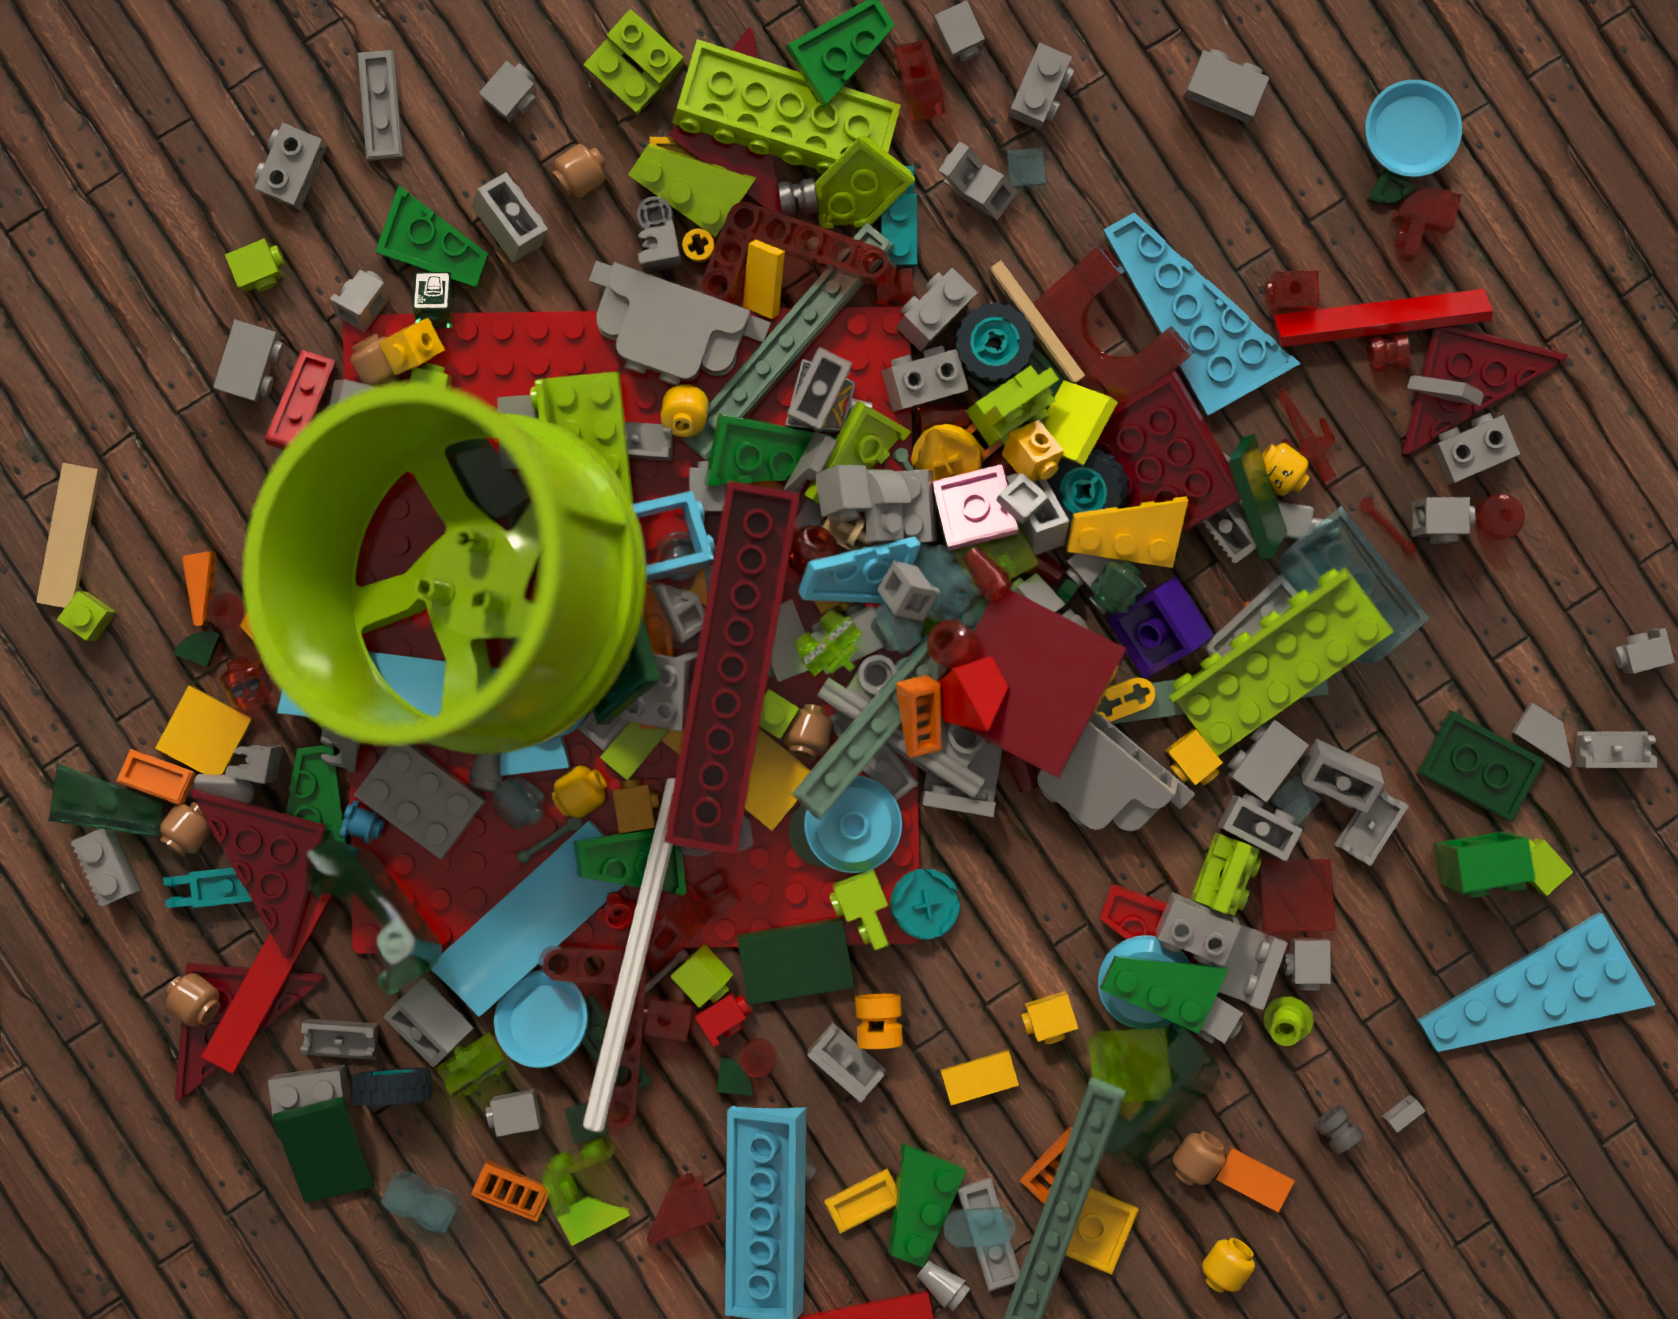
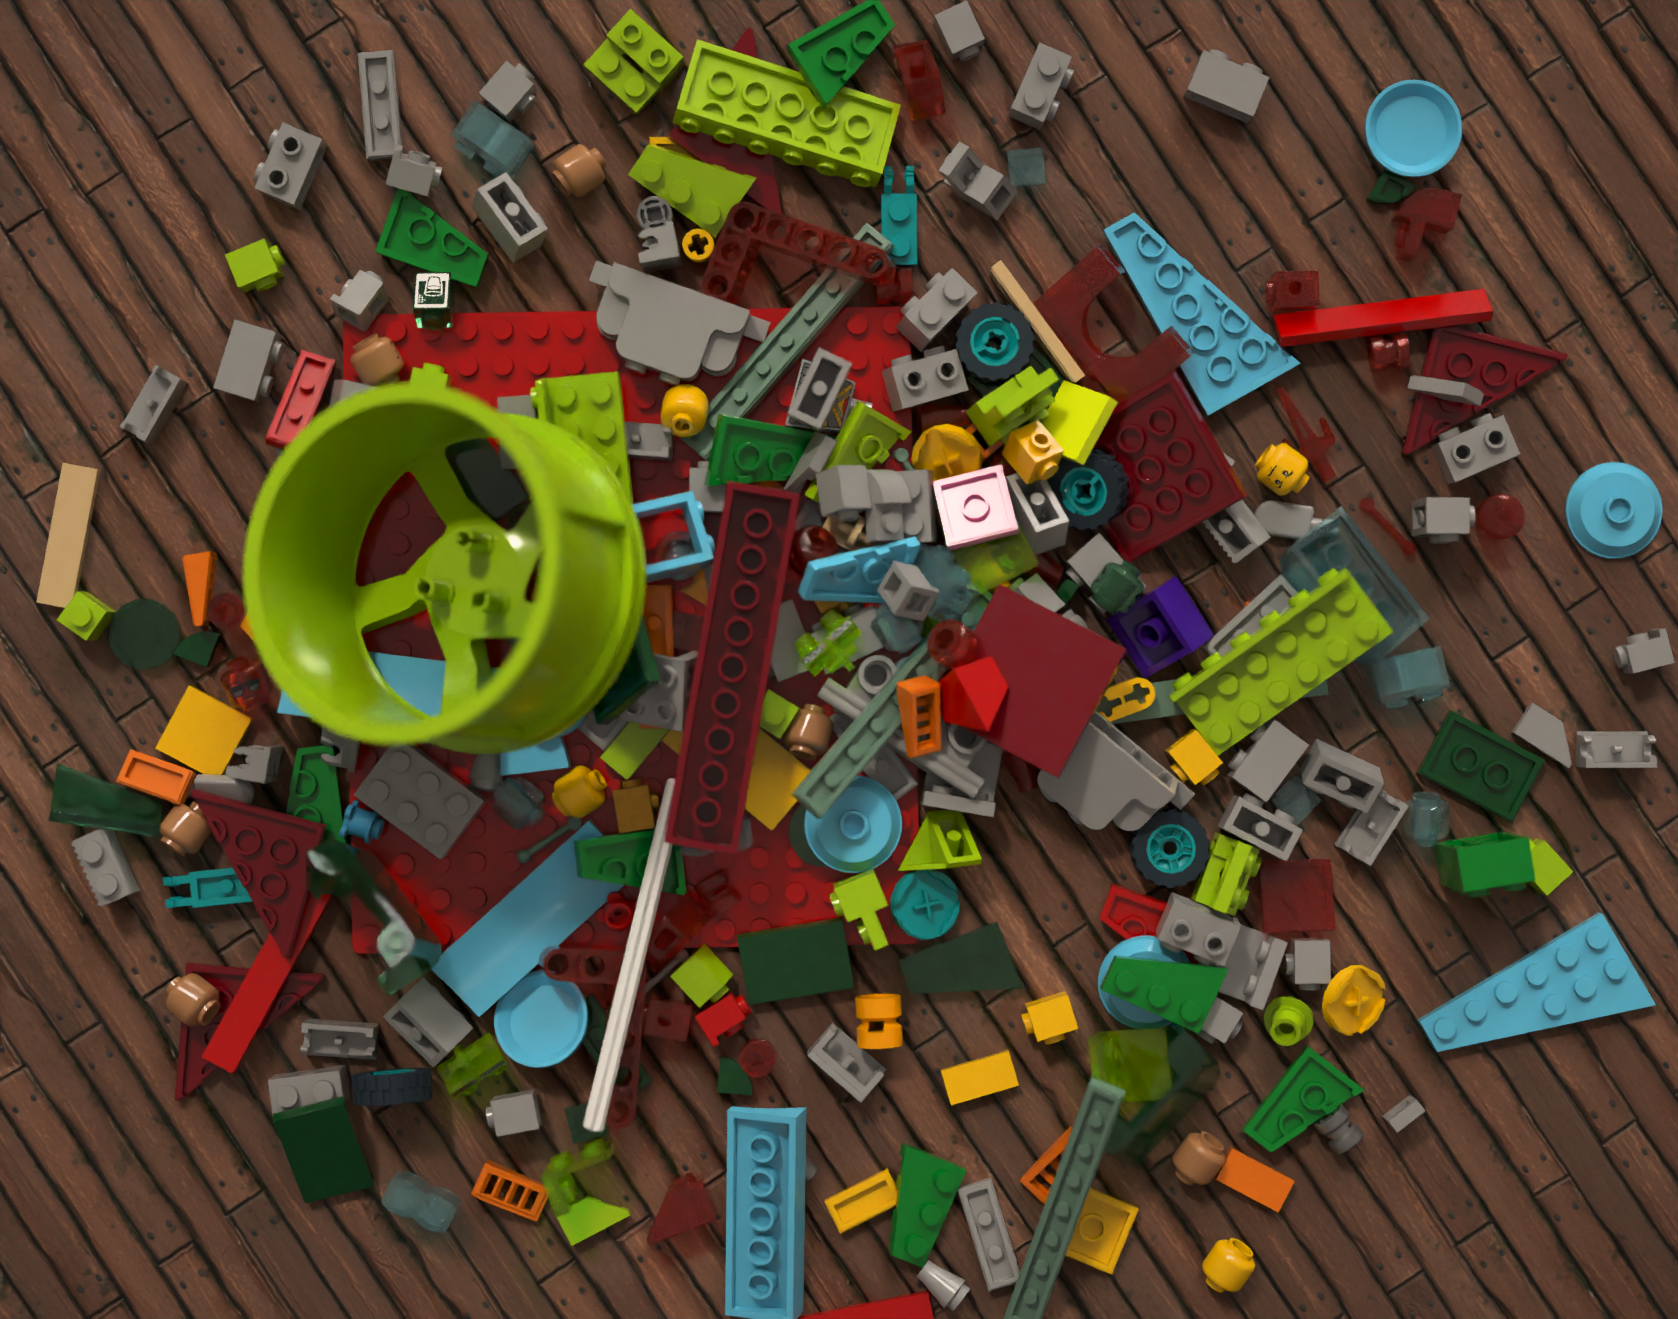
yellow brick [379,318,445,375] -> none
light grey tile [650,582,705,643] -> none
yellow tile [743,240,785,319] -> none
flat silver wheel [778,178,818,218] -> none
lime tile [814,136,915,229] -> none
clear light blue tile [943,1207,1015,1247] -> none
clear red cone [962,547,1012,602] -> none
light grey tile [996,473,1049,524] -> none
yellow wing [1066,496,1188,568] -> none
dark green tile [1228,434,1287,560] -> none
none -> clear green tile [109,599,181,669]
none -> light grey hinge [119,365,188,444]
none -> light grey brick [386,144,442,196]
none -> clear light blue brick [450,100,536,179]
none -> lime slope [898,809,982,871]
none -> clear green wing [898,921,1023,994]
none -> black wheel [1129,808,1210,888]
none -> green wing [1241,1045,1364,1153]
none -> yellow tile [1322,965,1386,1036]
none -> clear light blue brick [1367,646,1451,709]
none -> clear light blue head [1403,792,1449,847]
none -> medium azure piece [1565,462,1662,559]

